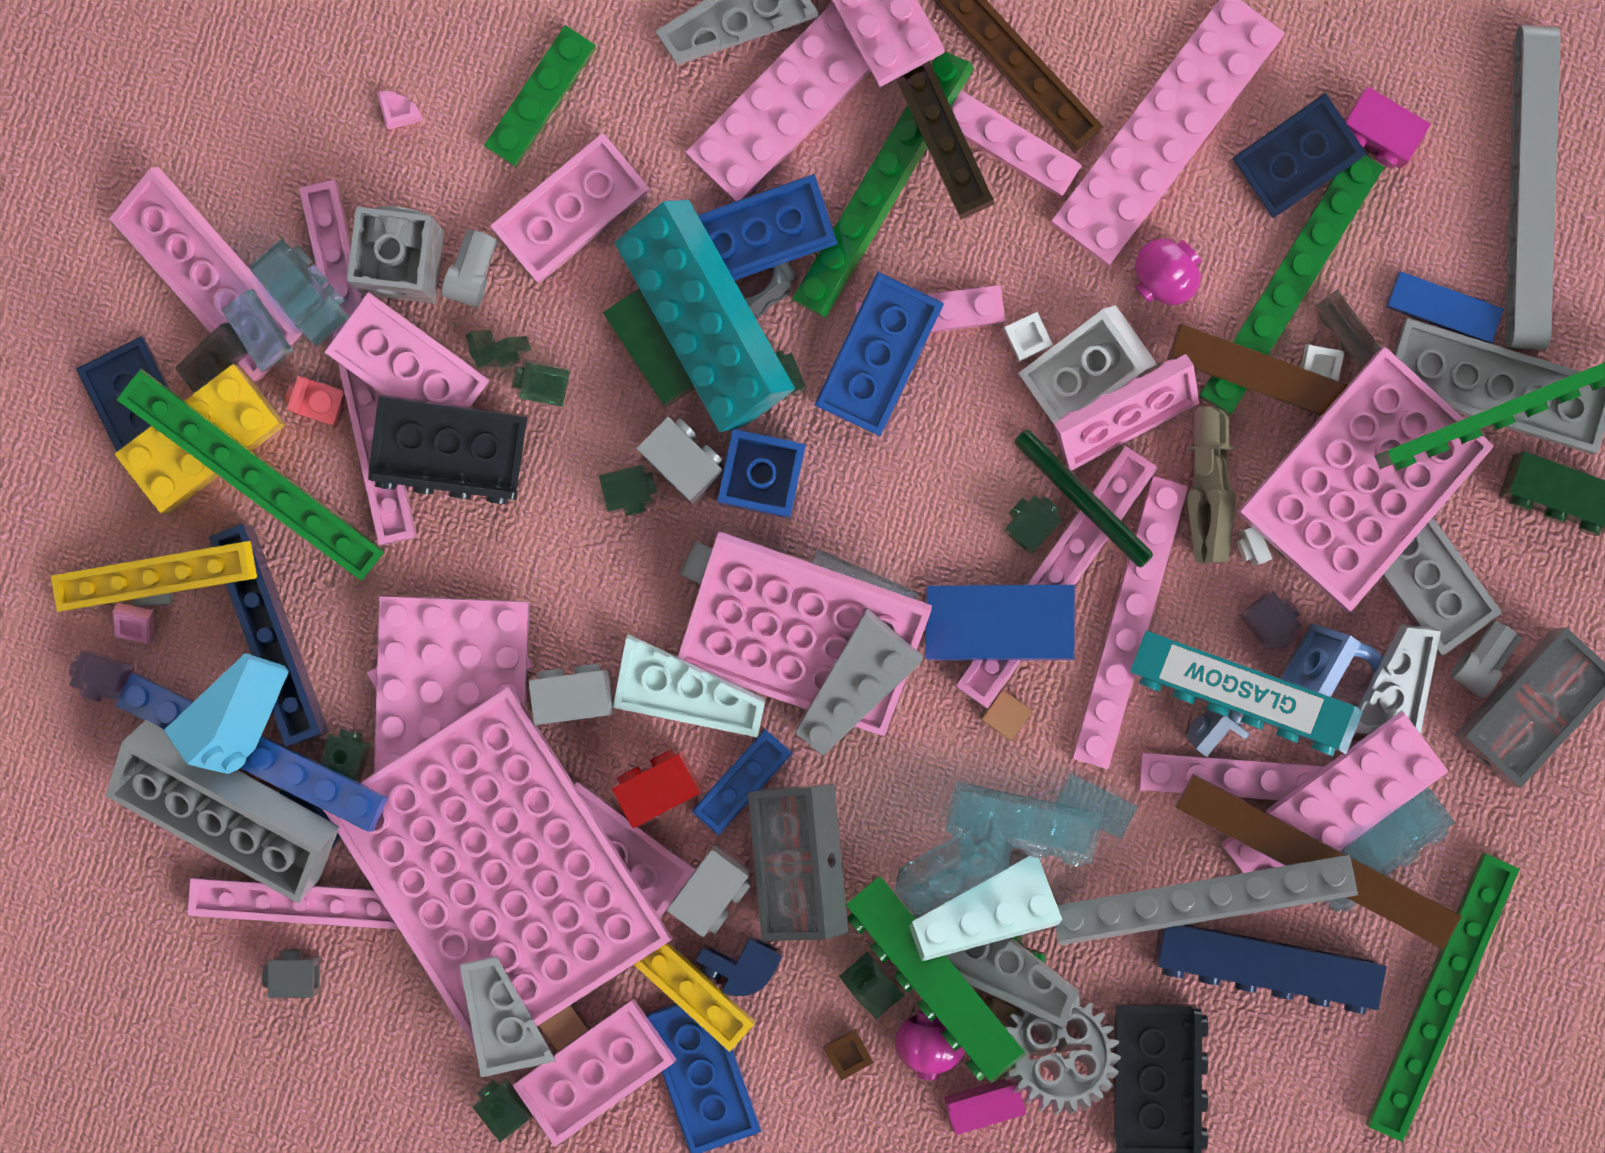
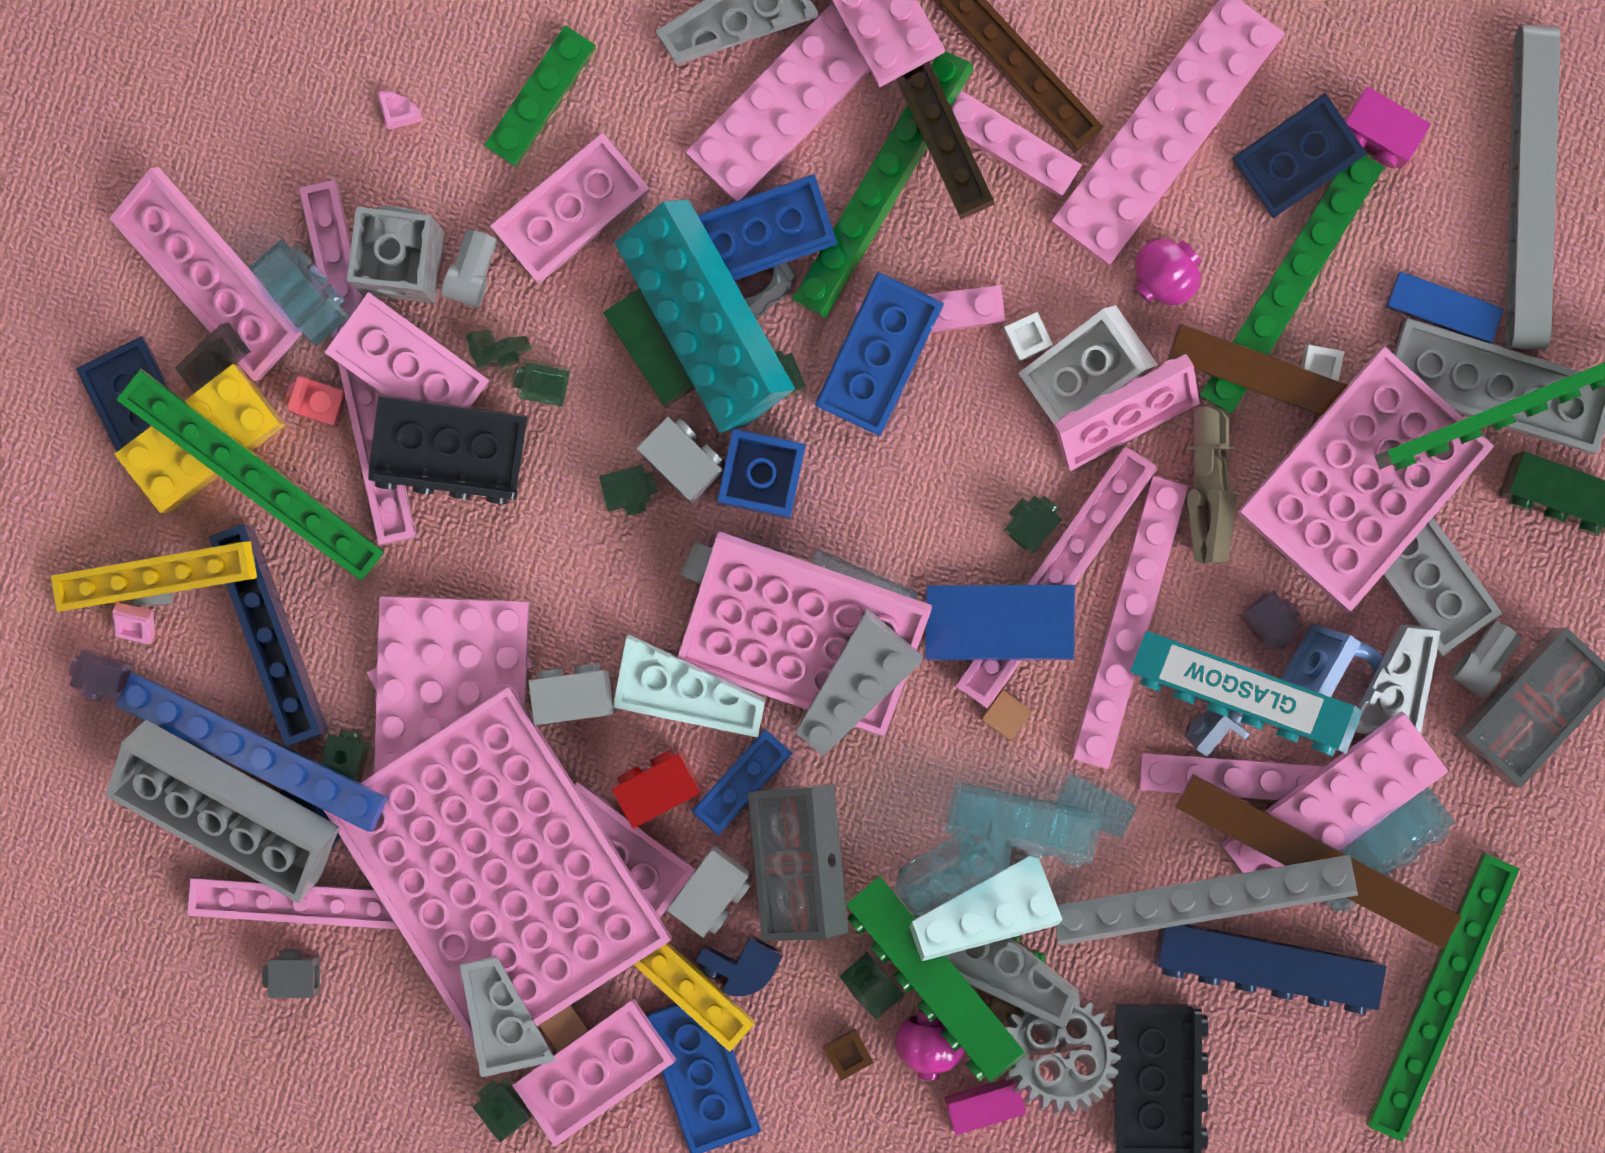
medium azure slope [164,653,289,774] -> none
clear light blue tile [221,289,294,372] -> none
dark green axle [1014,429,1153,568] -> none
white plate [1237,527,1272,566] -> none
clear smoke plate [1316,289,1380,364] -> none

